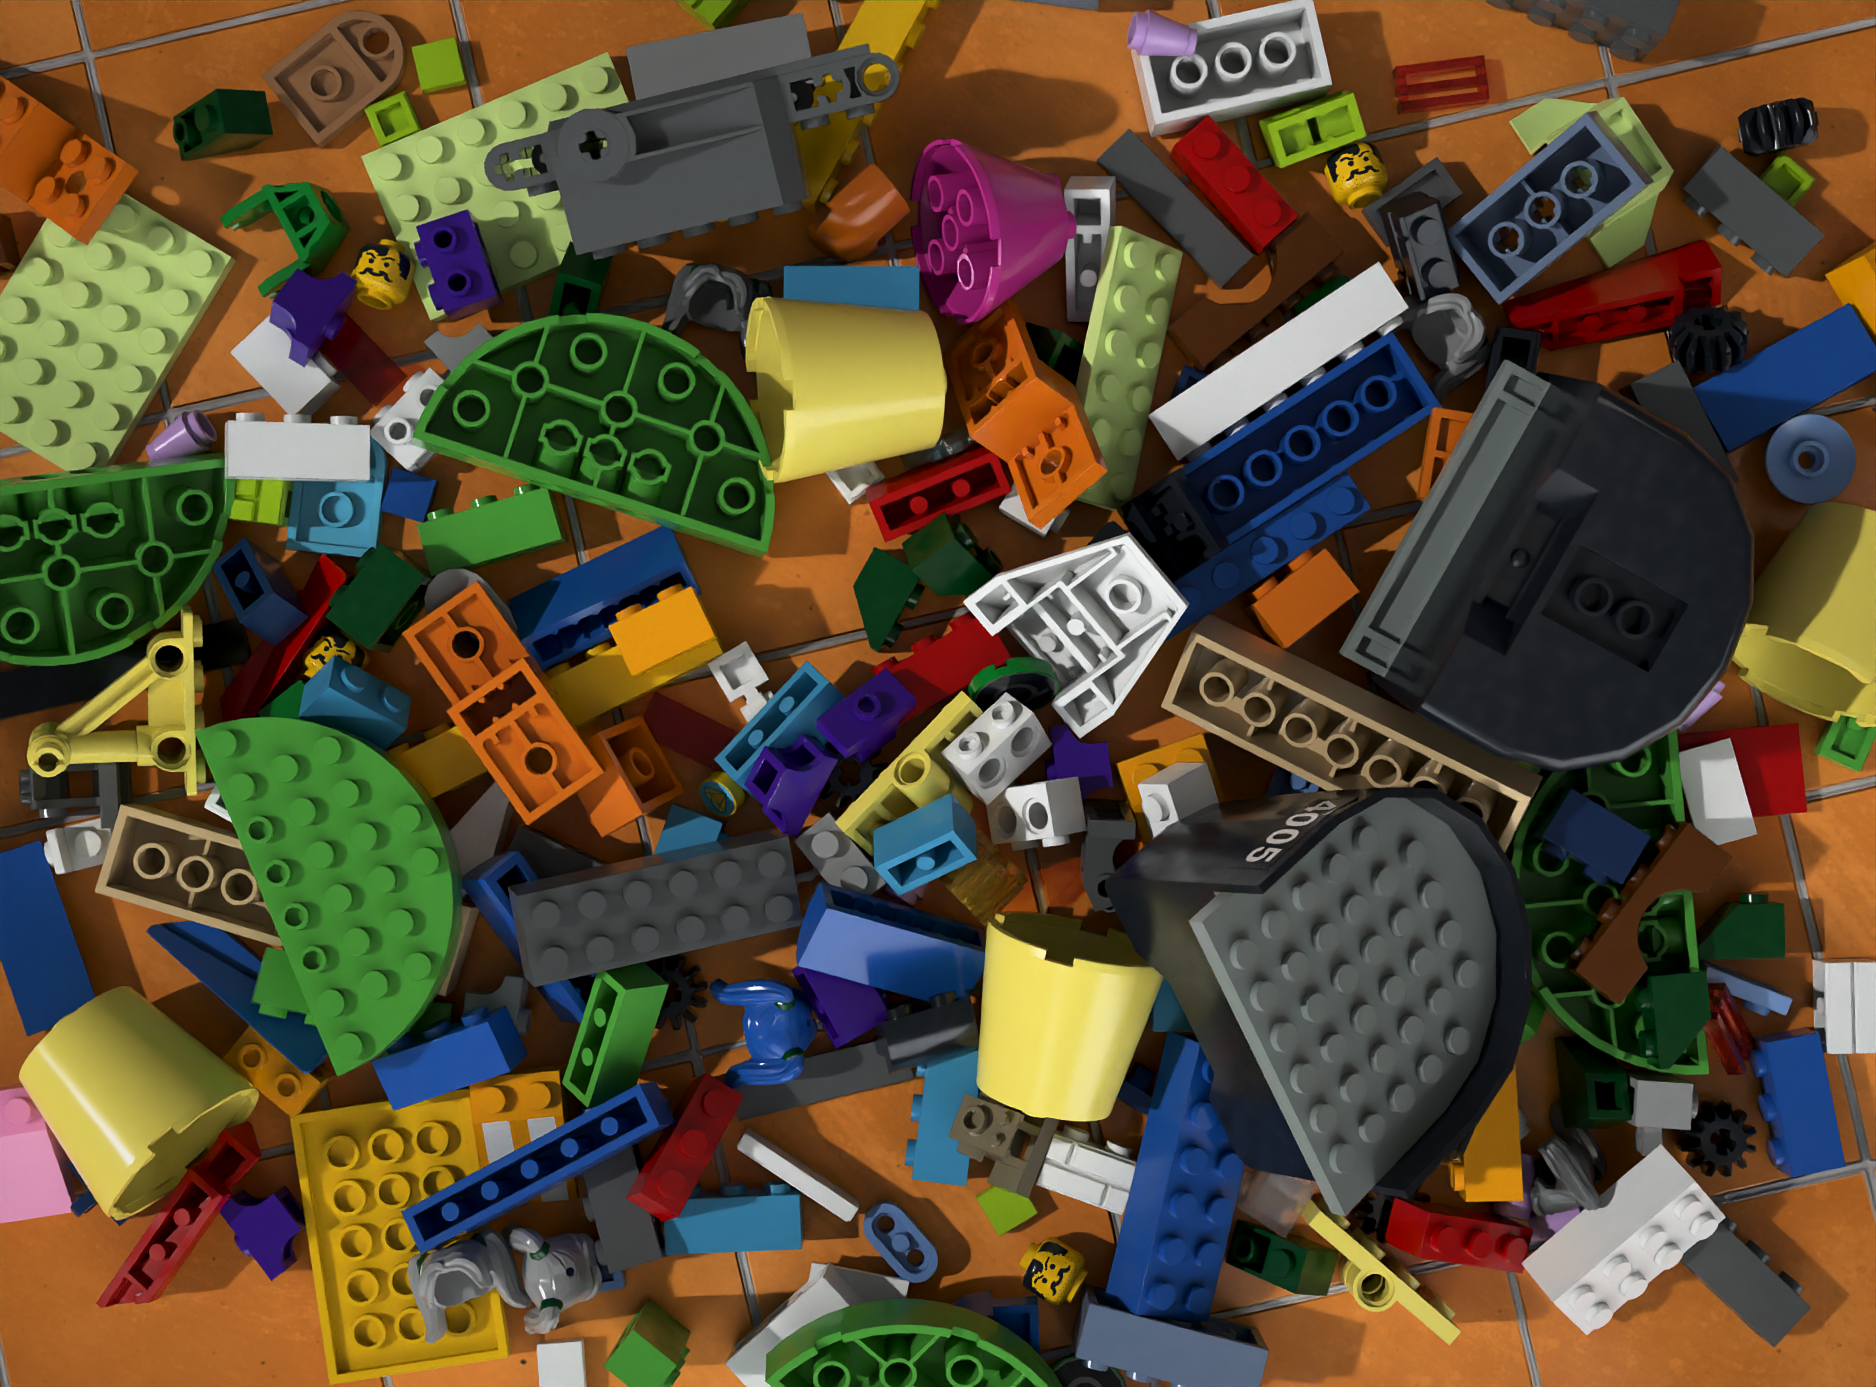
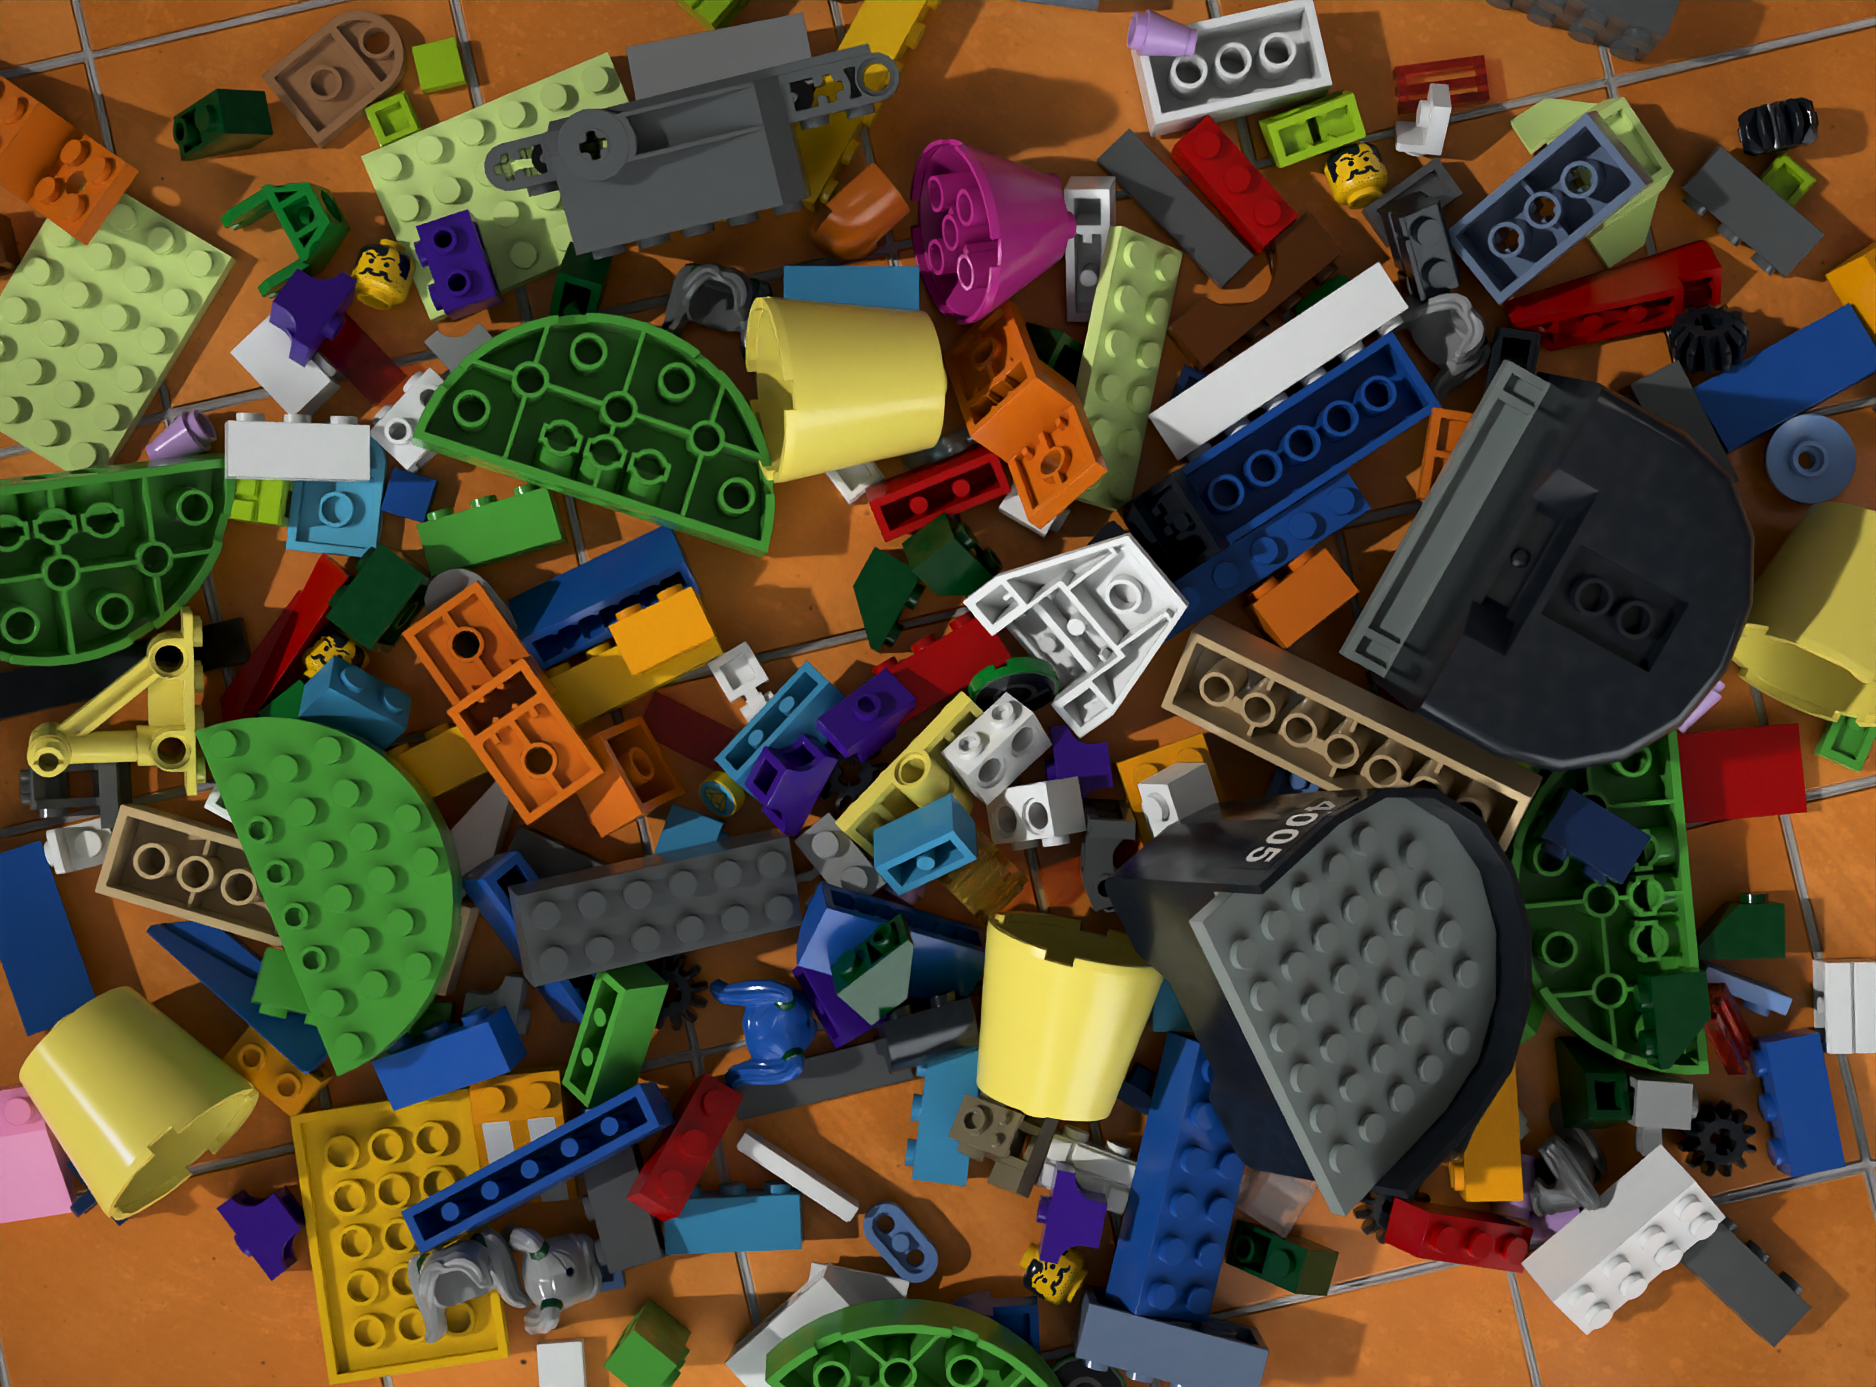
red wedge [96,1121,261,1308] -> none
dark blue brick [212,537,309,647] -> none
lime tile [976,1185,1038,1237] -> none
light yellow plate [1295,1194,1462,1346] -> none
reddish brown arch [1564,821,1733,1005] -> none
white piece [1679,738,1757,845] -> none
none -> slope [830,913,914,1025]
none -> dark purple brick [1036,1161,1108,1264]
none -> white bracket [1394,83,1452,157]

